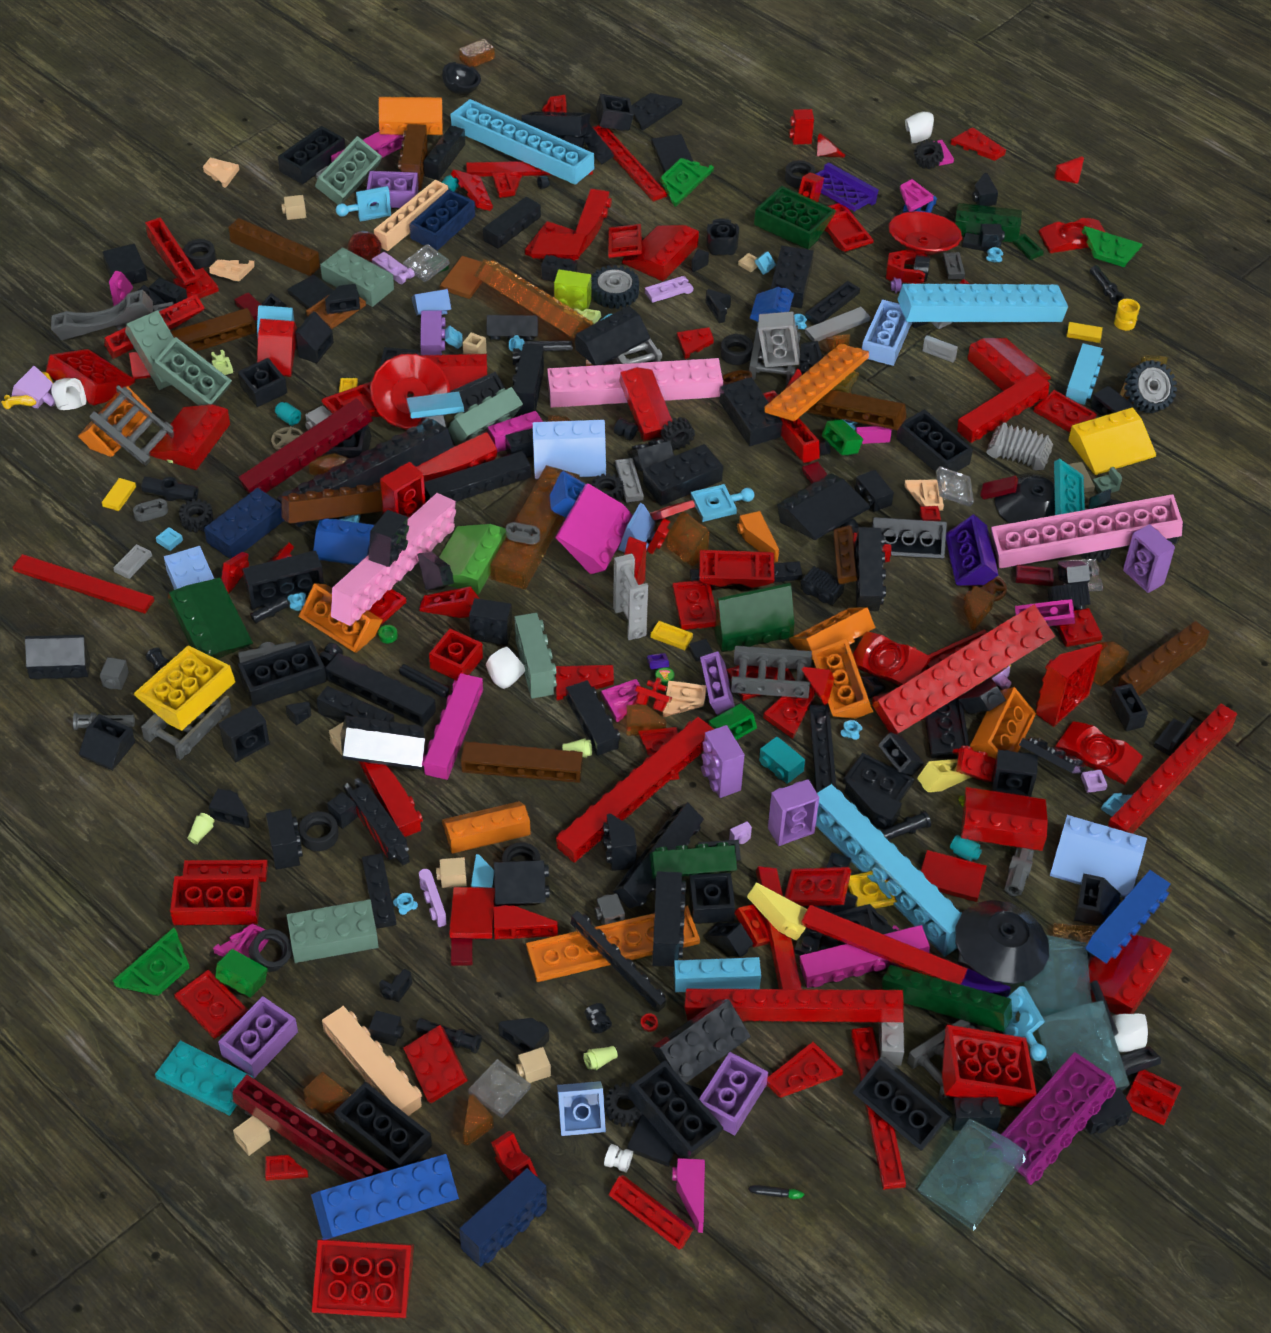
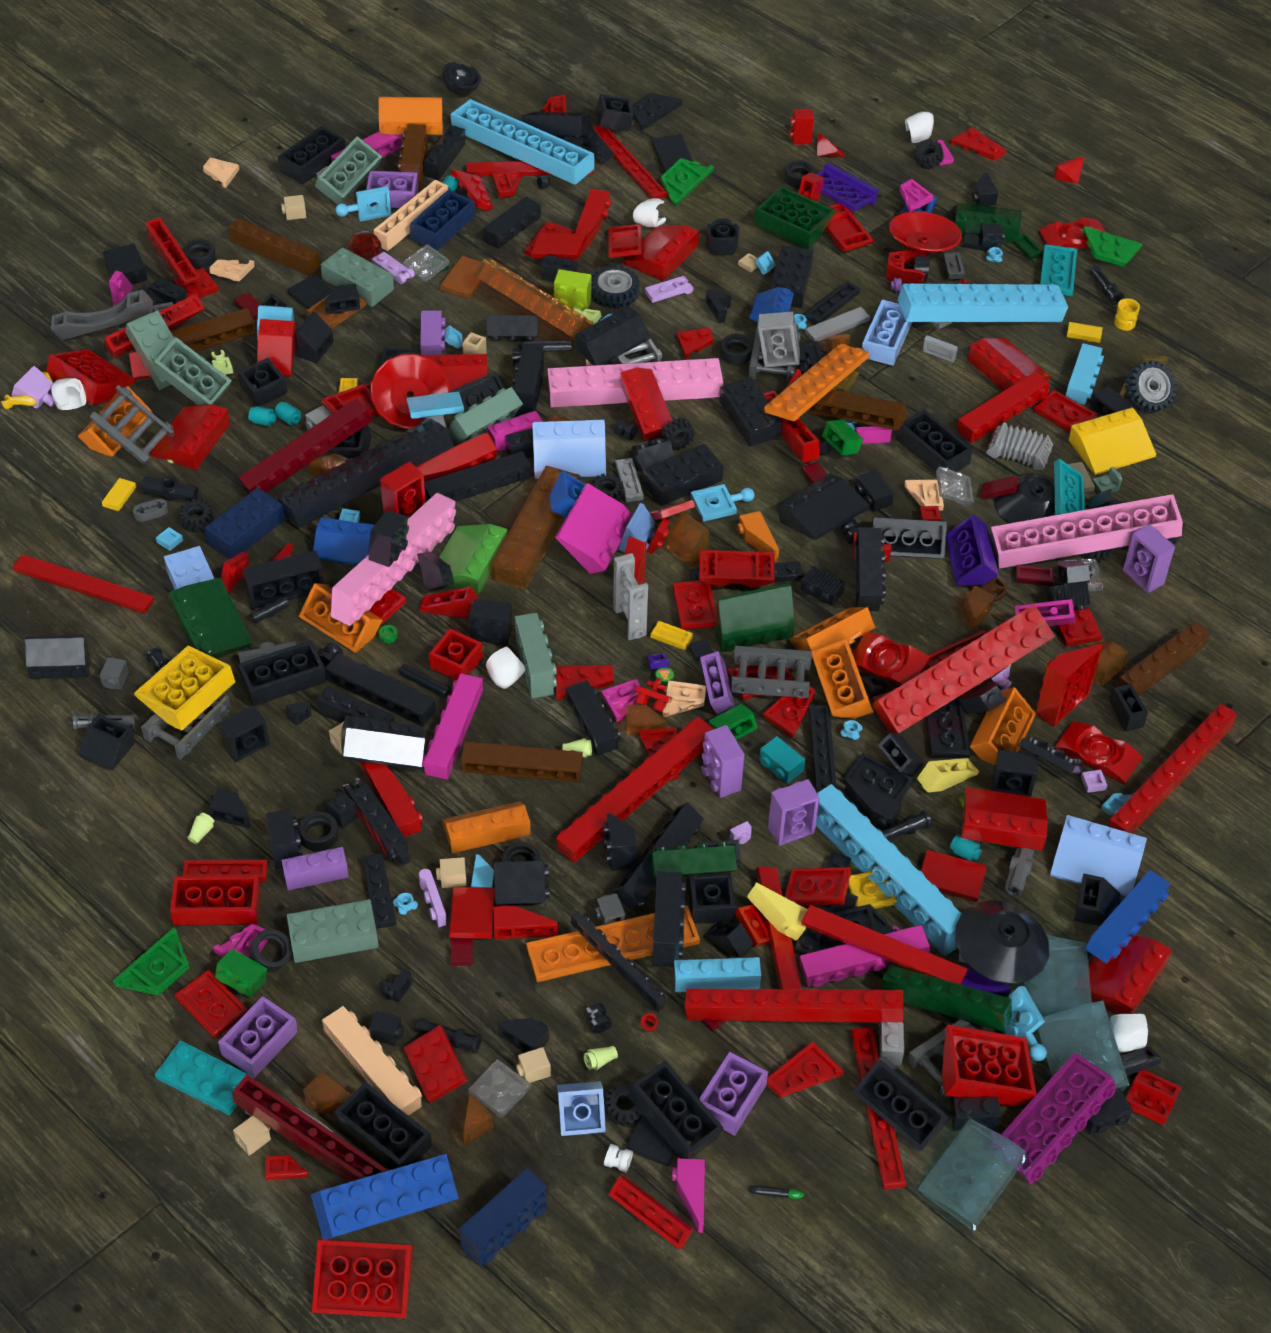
light grey tile [113,544,152,579] -> none
dark tan wheel [271,426,303,451] -> none
reddish brown brick [282,483,383,523] -> none
medium azure plate [288,592,306,611] -> none
medium blue slope [411,289,451,316] -> none
clear orange brick [459,39,495,67] -> none
red brick [491,1131,537,1182] -> none
dark grey beam [506,522,540,544] -> none
medium azure plate [509,335,524,351] -> none
black brick [651,999,751,1083] -> none
black slope [691,249,709,272] -> none
reddish brown wheel [722,370,753,386] -> none
red slope [801,667,835,705] -> none
reddish brown plate [834,526,858,584] -> none
red bracket [953,746,995,782] -> none
clear orange tile [1053,923,1096,947] -> none
black bar [1090,981,1118,1036] -> none
black panel [1154,717,1194,756] -> none
none -> teal brick [249,406,276,426]
none -> medium lavender brick [282,847,349,890]
none -> white piece [633,198,666,228]
none -> teal plate [1040,244,1077,296]

